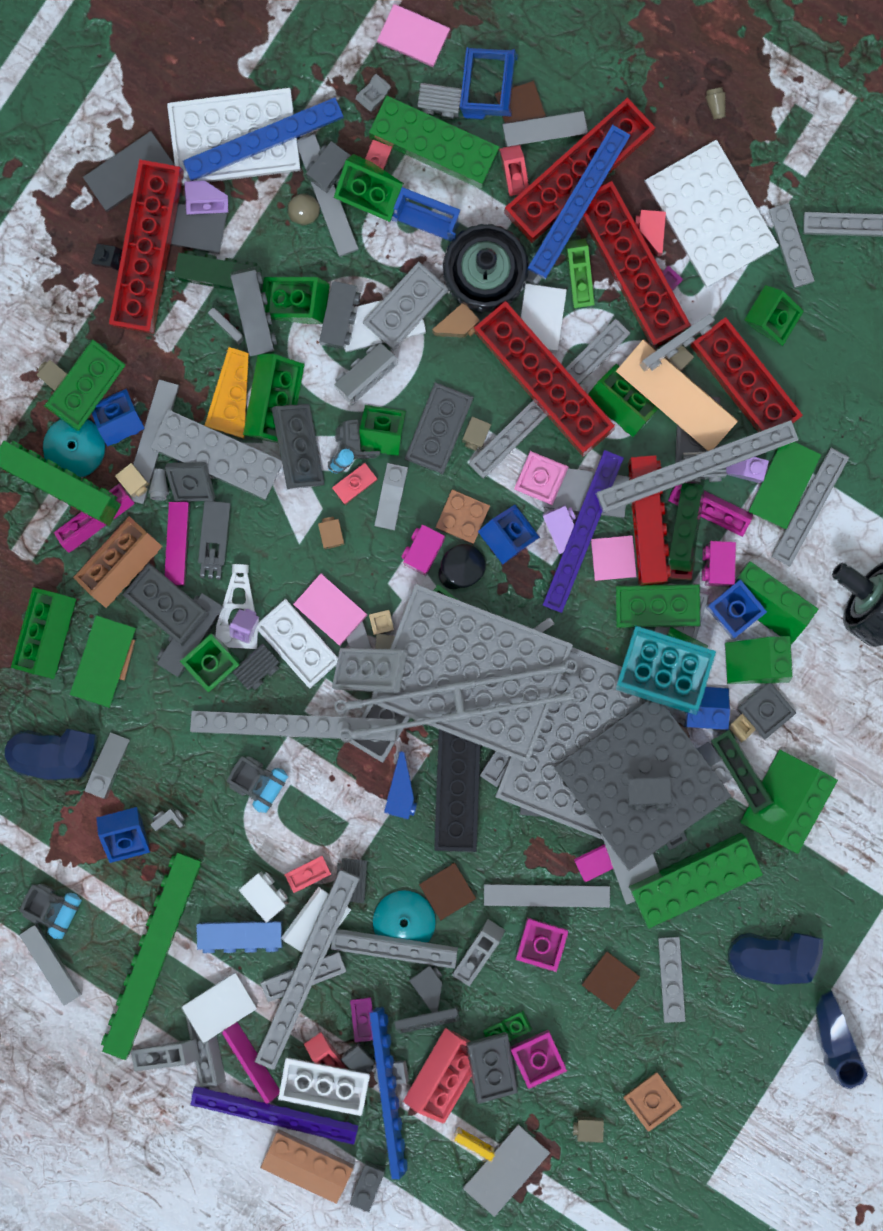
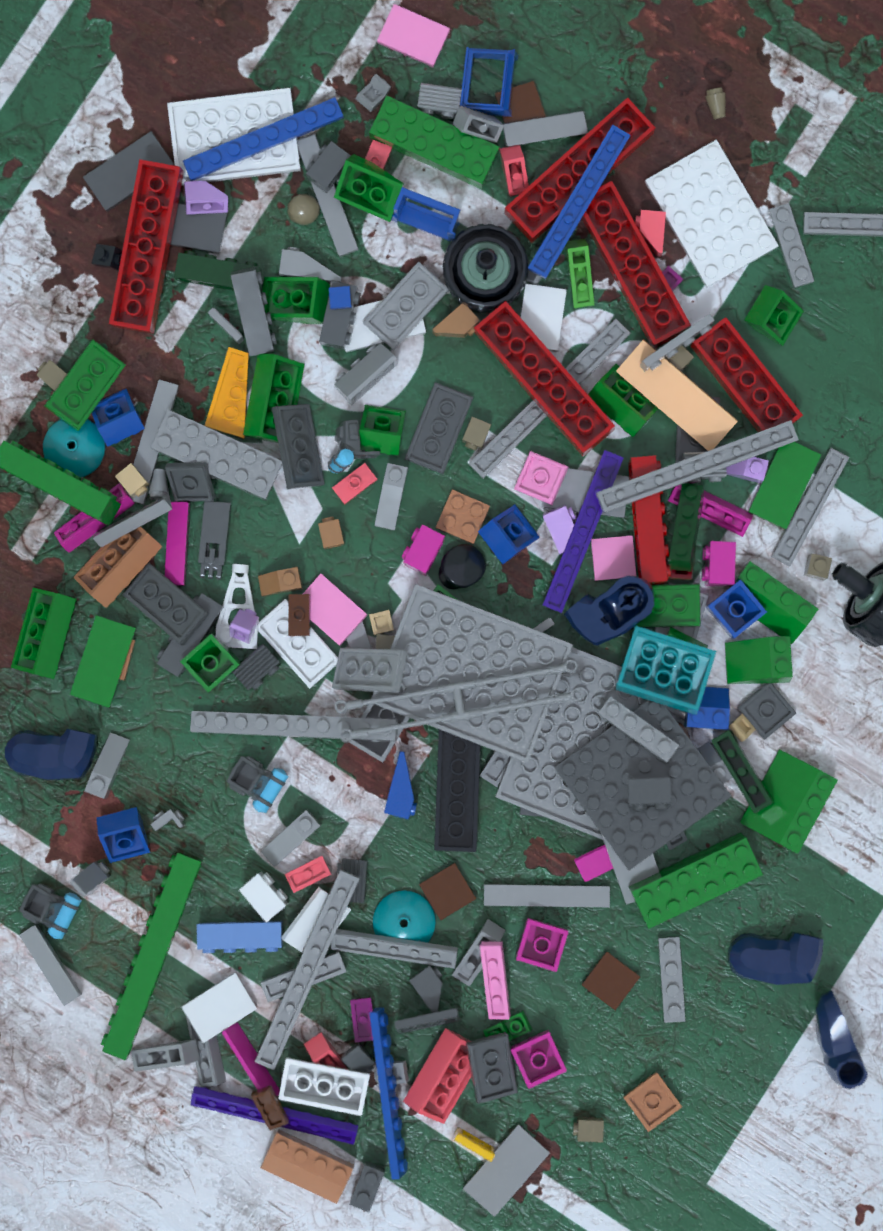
none -> light grey slope [69,861,111,897]
none -> light grey slope [93,494,172,547]
none -> reddish brown plate [251,1085,289,1131]
none -> medium nougat slope [258,567,303,597]
none -> light grey slope [261,809,321,867]
none -> light grey slope [279,247,342,284]
none -> reddish brown plate [288,594,310,636]
none -> blue tile [329,286,352,310]
none -> light grey brick [453,106,504,143]
none -> bright pink plate [480,942,511,1019]
none -> dark blue piece [564,576,654,645]
none -> light grey plate [598,696,679,763]
none -> dark tan brick [804,553,832,580]

